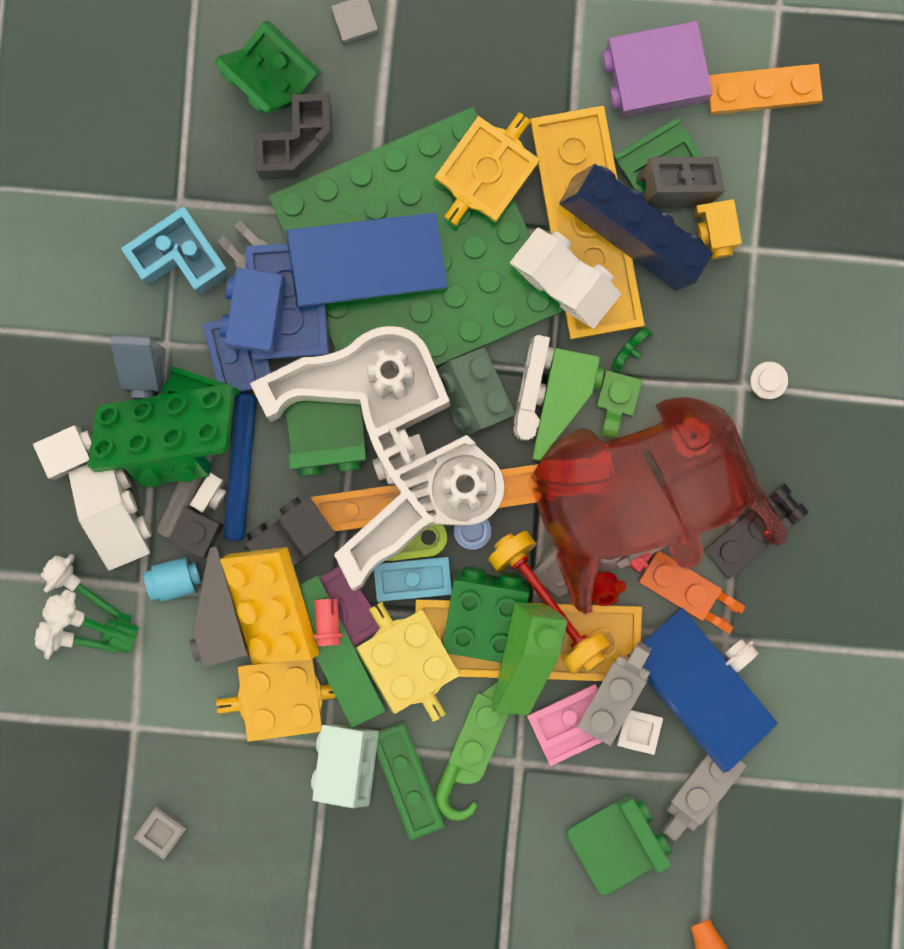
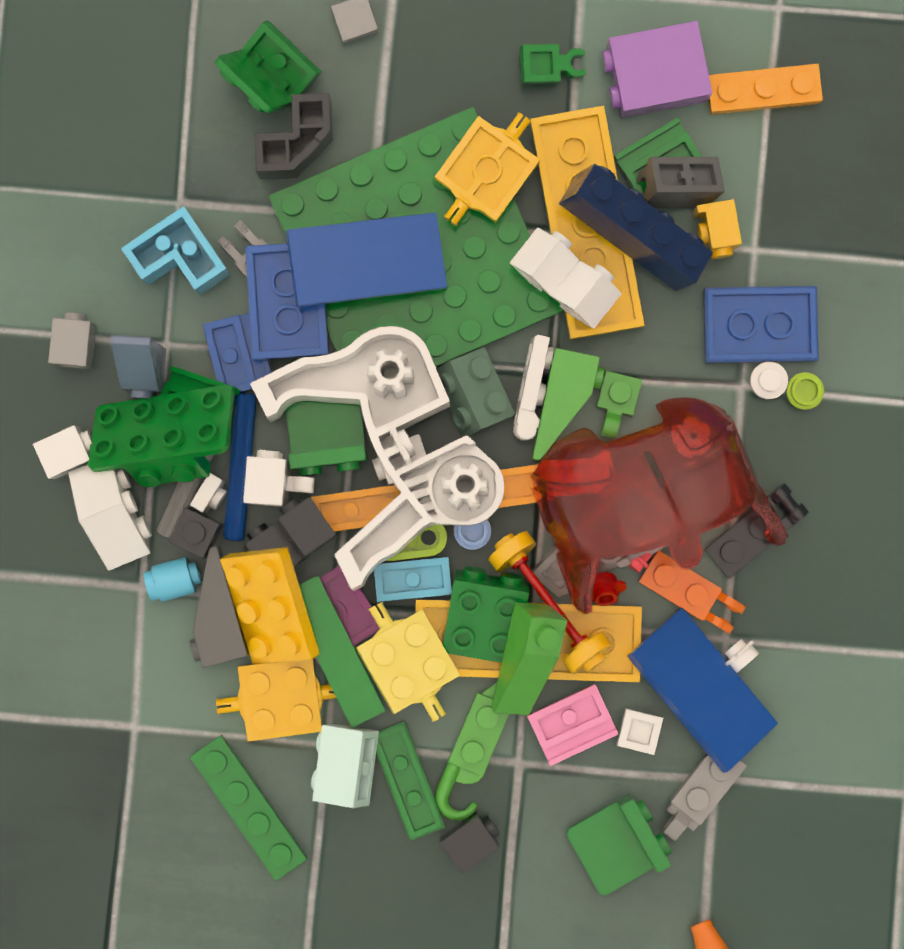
plant [35,554,139,659] -> none
light grey tile [134,806,188,860] -> none
brick [220,267,285,354] -> none
coral pin [313,599,344,646] -> none
light grey hinge [577,641,652,746] -> none
green piece [611,327,654,374] -> none
none -> light grey brick [48,313,97,370]
none -> green plate [190,735,308,881]
none -> white brick [243,450,315,507]
none -> black brick [440,811,500,873]
none -> green plate [519,44,586,84]
none -> blue tile [703,286,819,363]
none -> lime plate [786,372,824,410]

